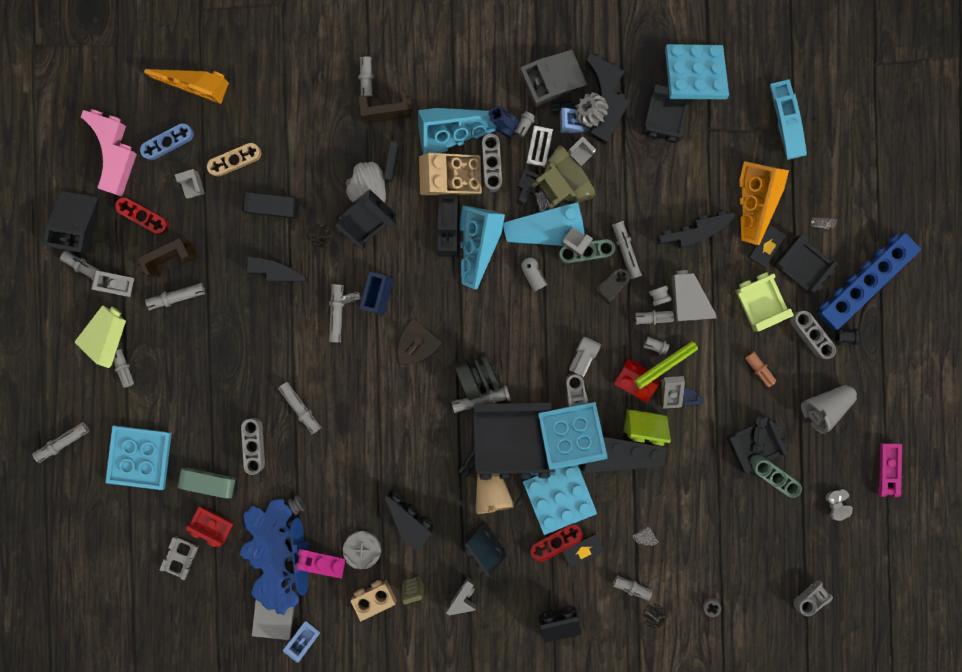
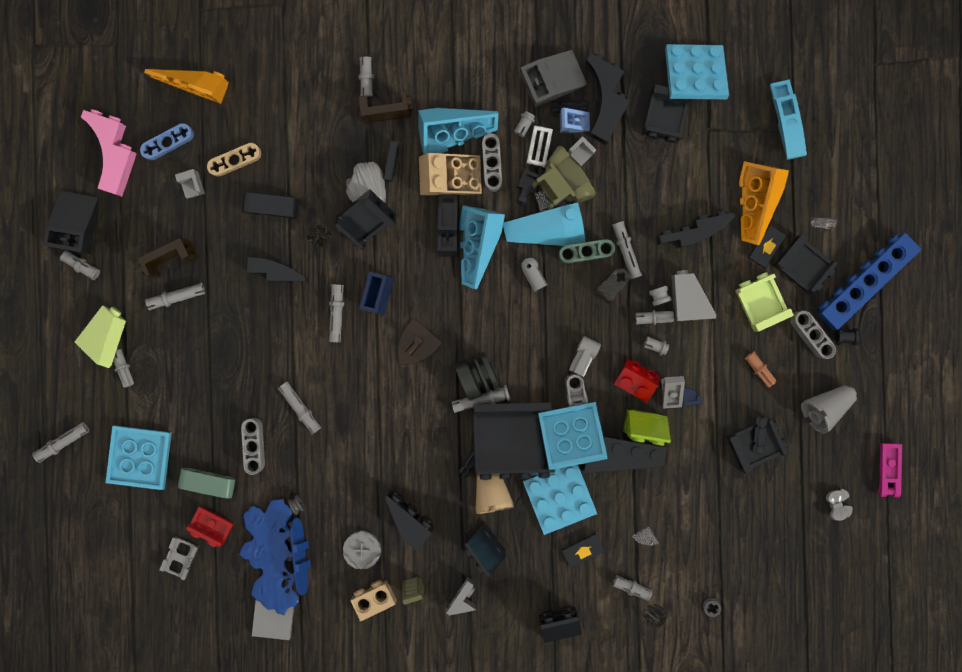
light grey slope [91,270,134,297] -> none
red beam [115,198,169,234] -> none
light blue slope [283,621,320,663] -> none
dark pink plate [295,549,345,578] -> none
clear tile [340,292,361,304] -> none
dark blue piece [488,105,519,138] -> none
red beam [531,525,583,562] -> none
light grey panel [561,228,593,256] -> none
light grey gear [575,93,609,127] -> none
lime axle [635,341,698,389] -> none
sand green beam [749,455,802,498] -> none
light grey piece [793,581,833,616] -> none

